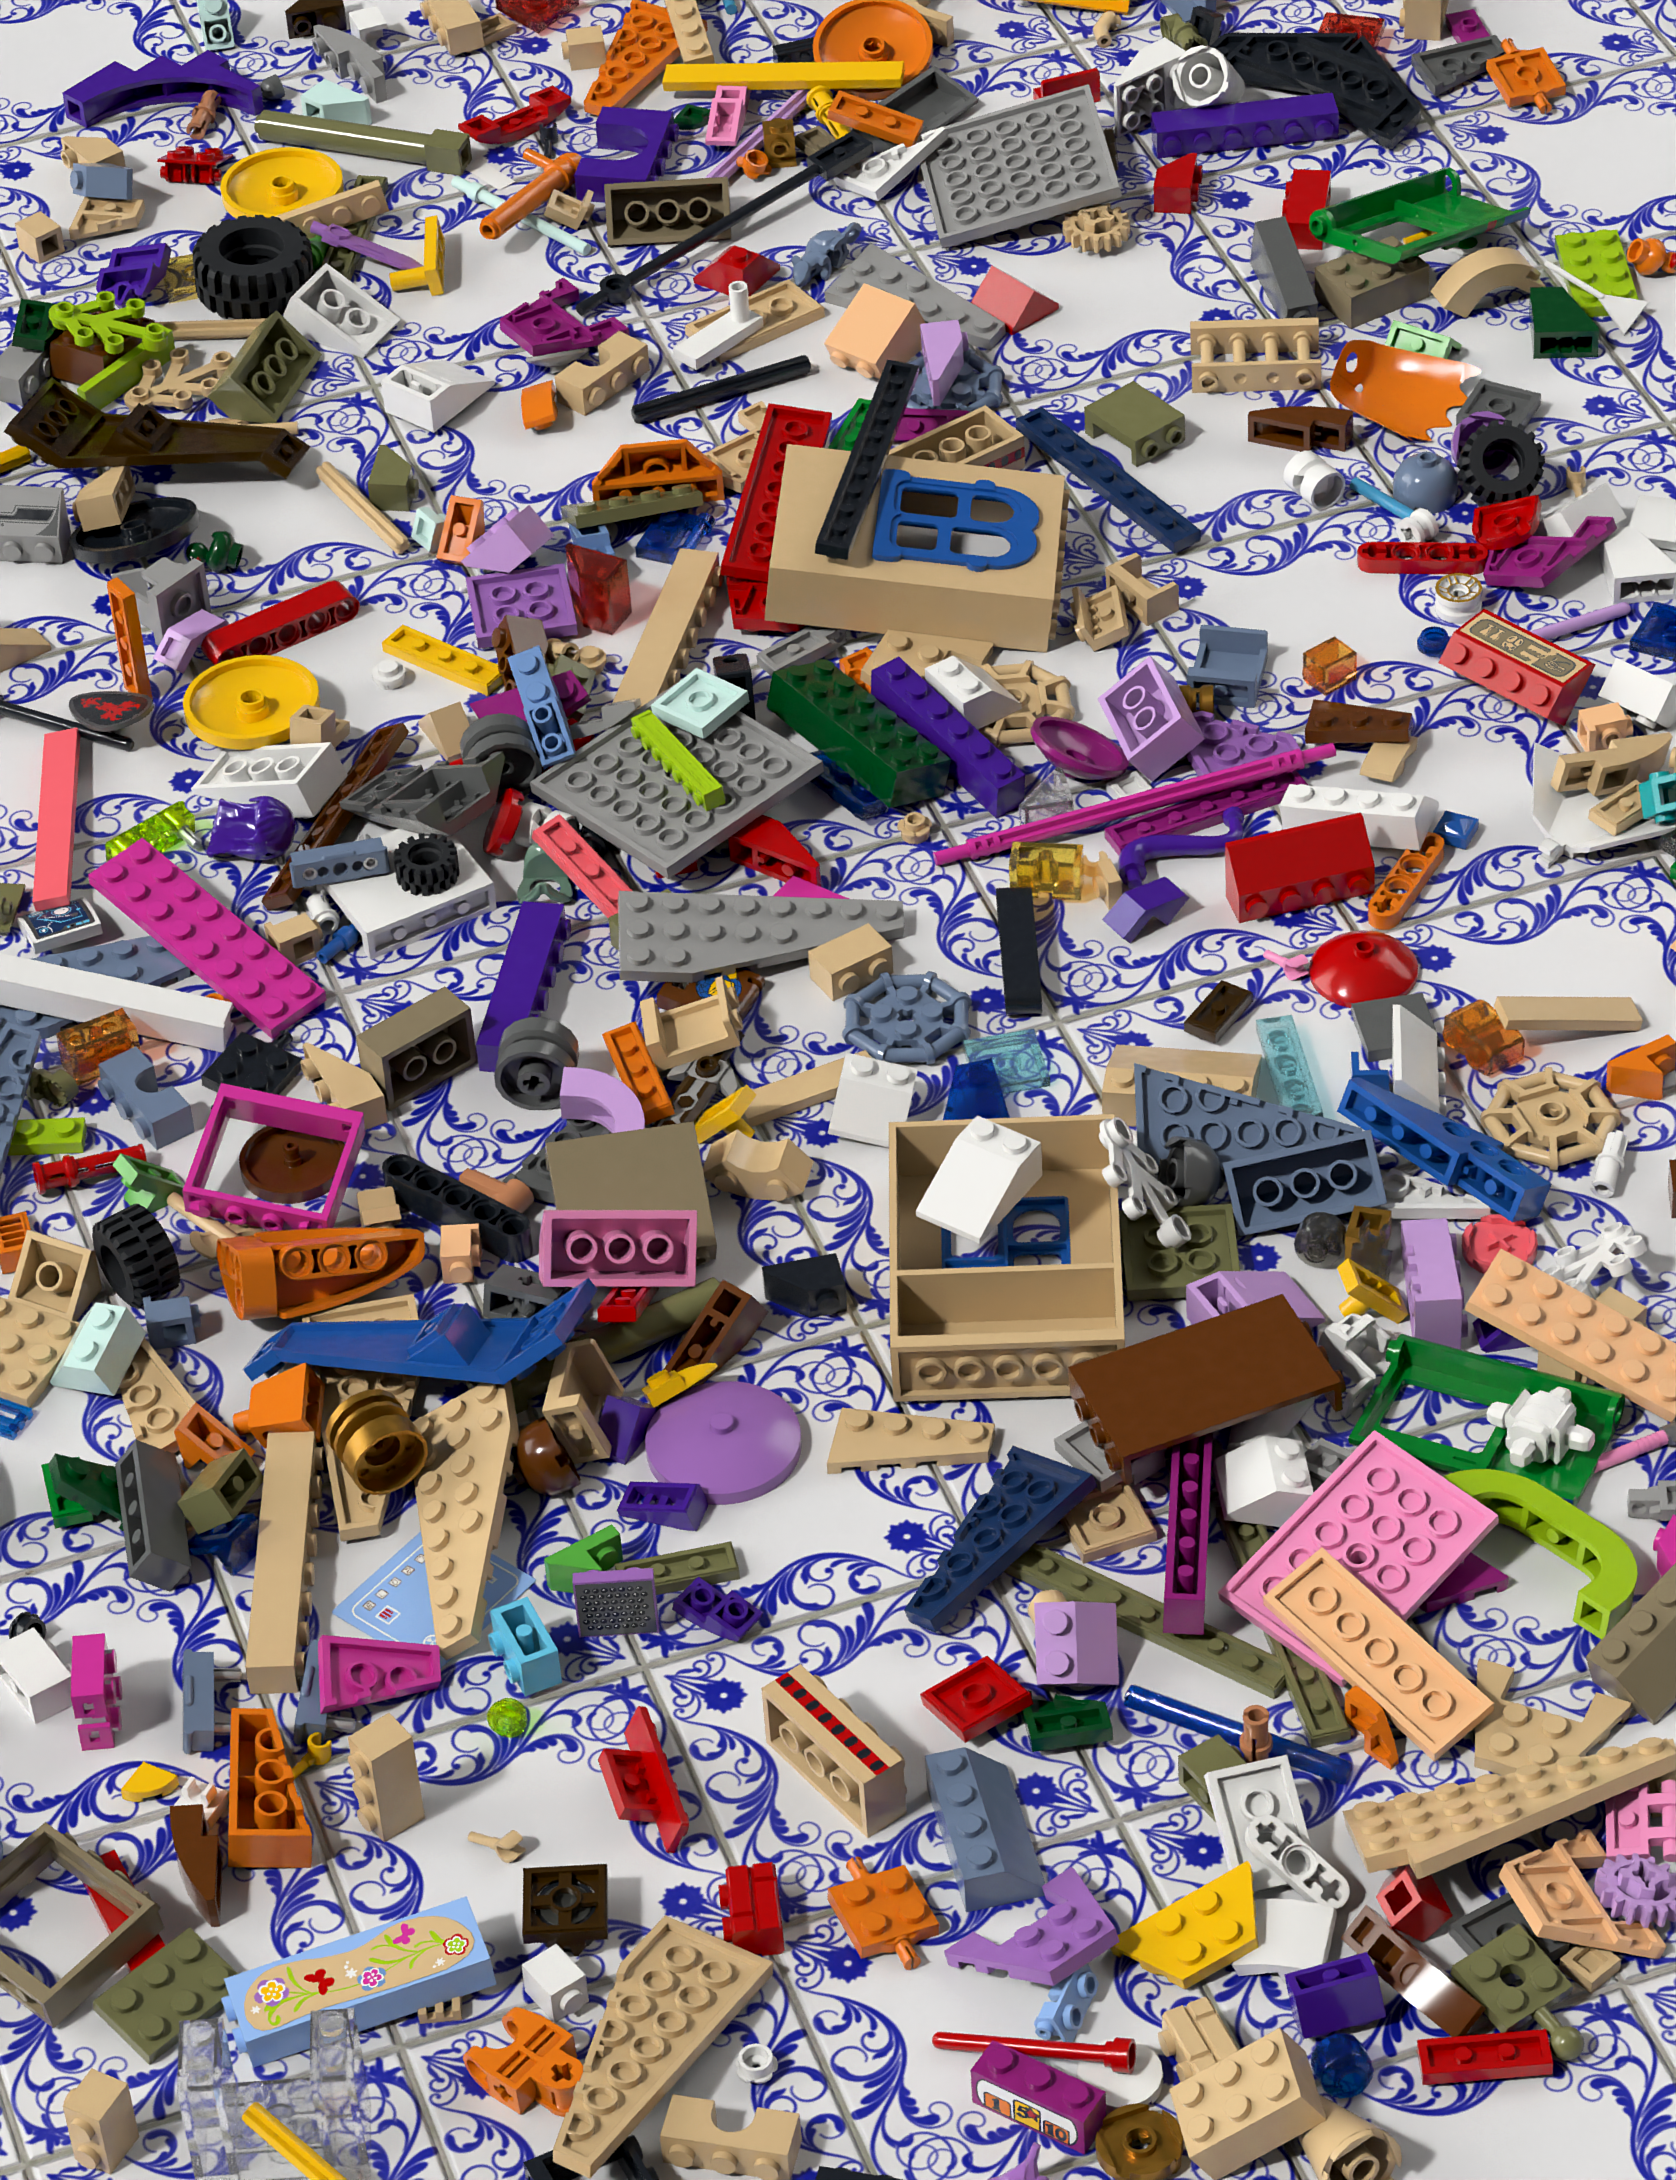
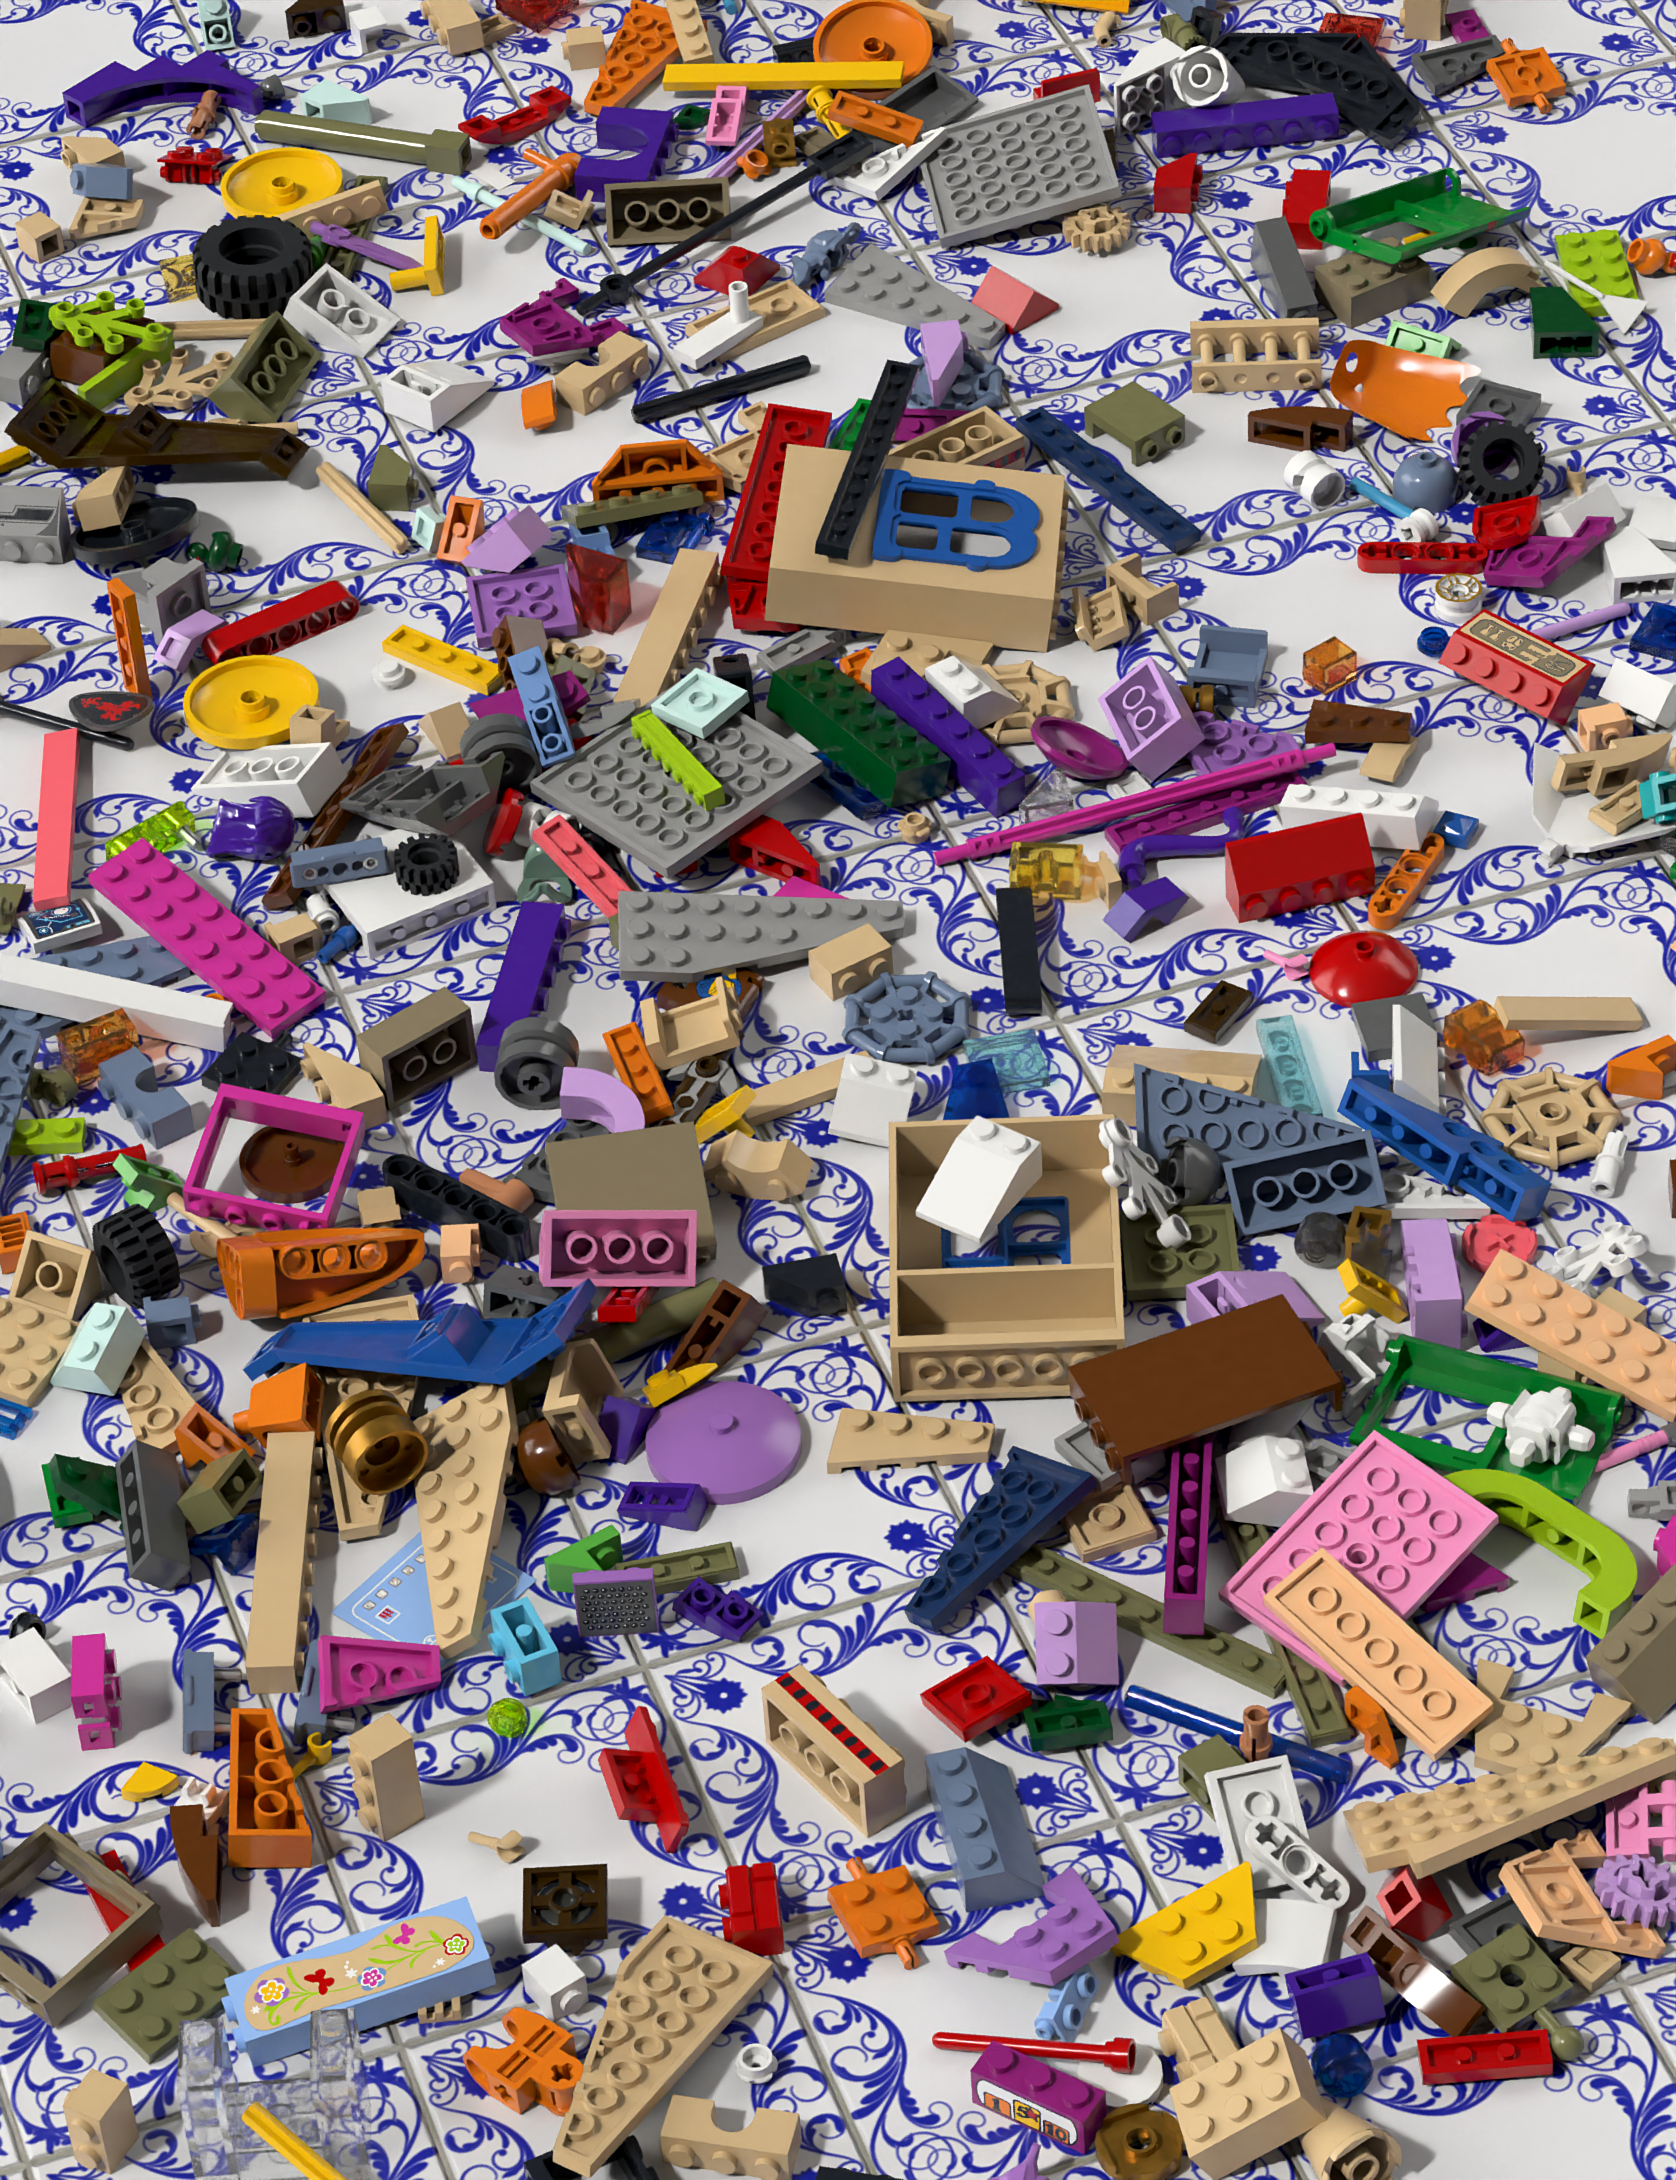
dark purple plate [96,243,172,309] -> none
light grey slope [312,24,387,104] -> none
black hand [539,123,558,158] -> none
light nougat slope [824,283,925,379] -> none

